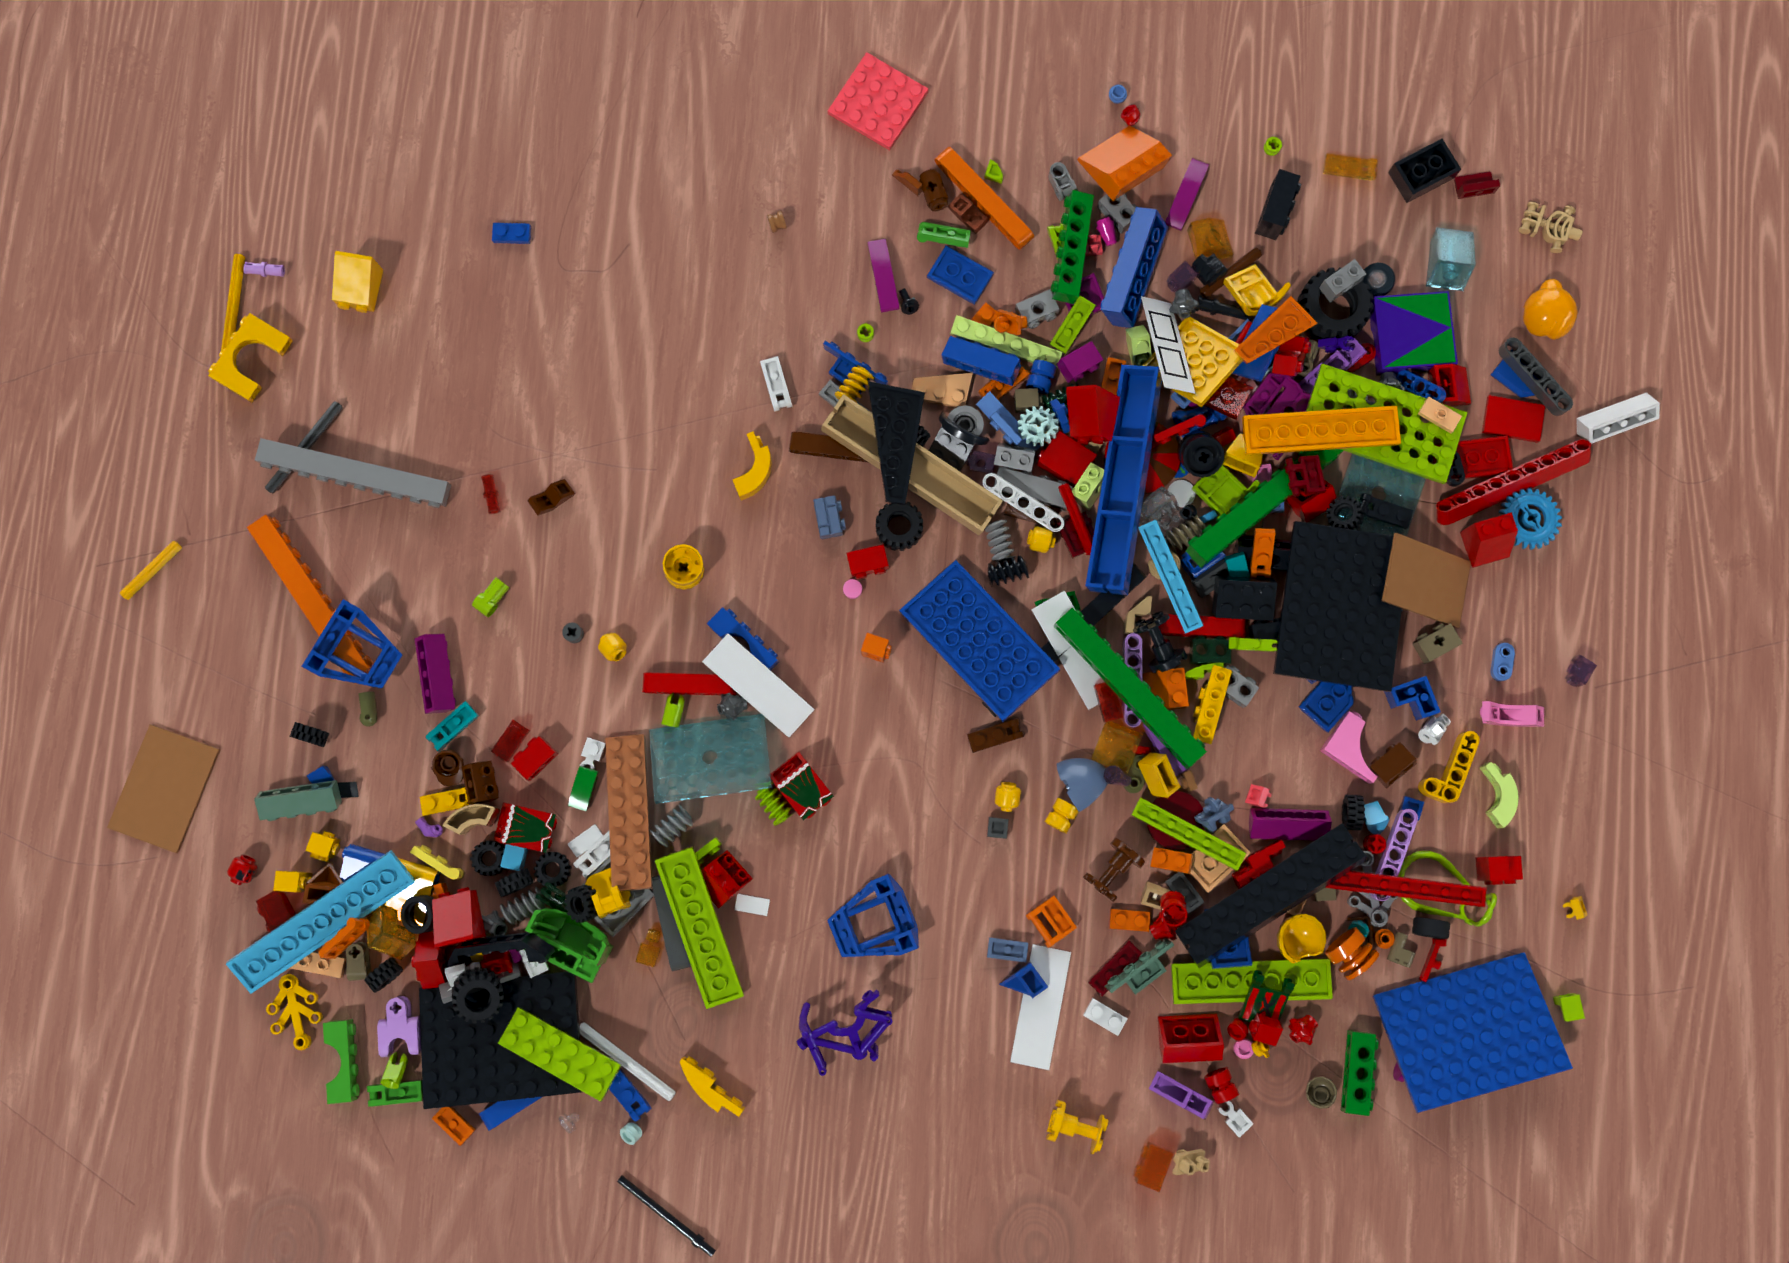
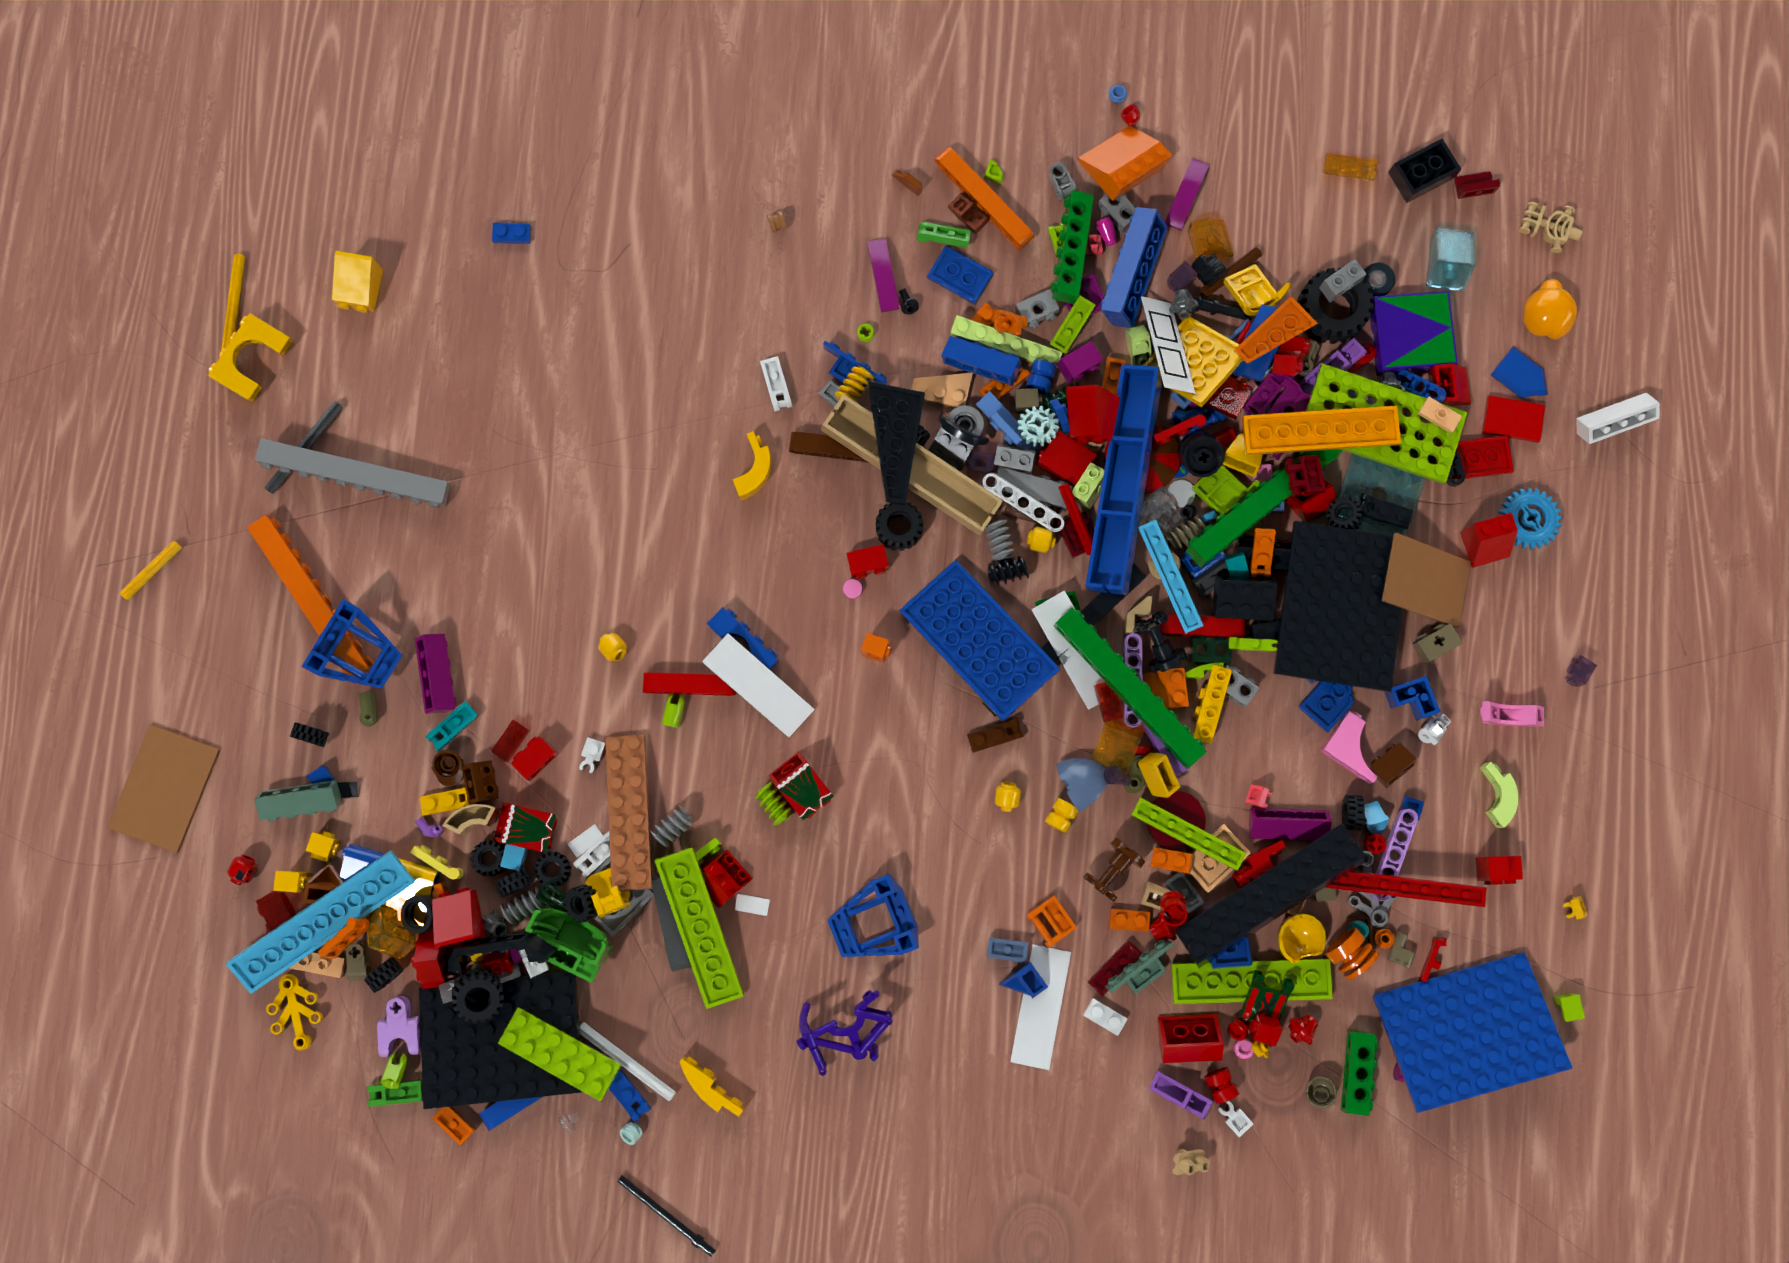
lavender pin [243,262,285,277] -> none
bright green arch [323,1019,360,1104] -> none
white plate [445,962,482,987] -> none
lime piece [472,577,510,617] -> none
clear red pin [481,474,500,514] -> none
reddish brown slope [527,479,575,516] -> none
dark grey wheel [562,623,584,643] -> none
green slope [568,766,598,811] -> none
clear yellow plate [635,928,661,967] -> none
clear light blue plate [649,714,772,804] -> none
yellow wheel [662,544,704,590] -> none
dark grey rock [717,693,747,721] -> none
sand blue brick [813,496,846,540] -> none
coral plate [828,52,928,151] -> none
reddish brown piece [919,169,949,211] -> none
dark grey plate [987,817,1009,839] -> none
yellow piece [1046,1100,1108,1154] -> none
clear orange brick [1133,1142,1174,1192] -> none
medium nougat plate [1180,770,1198,792] -> none
sand blue hips [1194,797,1234,833] -> none
black brick [1255,169,1301,240] -> none
lime bush [1264,137,1282,156] -> none
dark purple plate [1318,336,1354,353] -> none
lime animal [1398,850,1497,927] -> none
black tyre [1412,917,1450,939] -> none
yellow beam [1418,731,1480,803] -> none
red beam [1436,439,1591,525] -> none
medium blue plate [1490,643,1515,681] -> none
dark grey beam [1498,337,1573,416] -> none

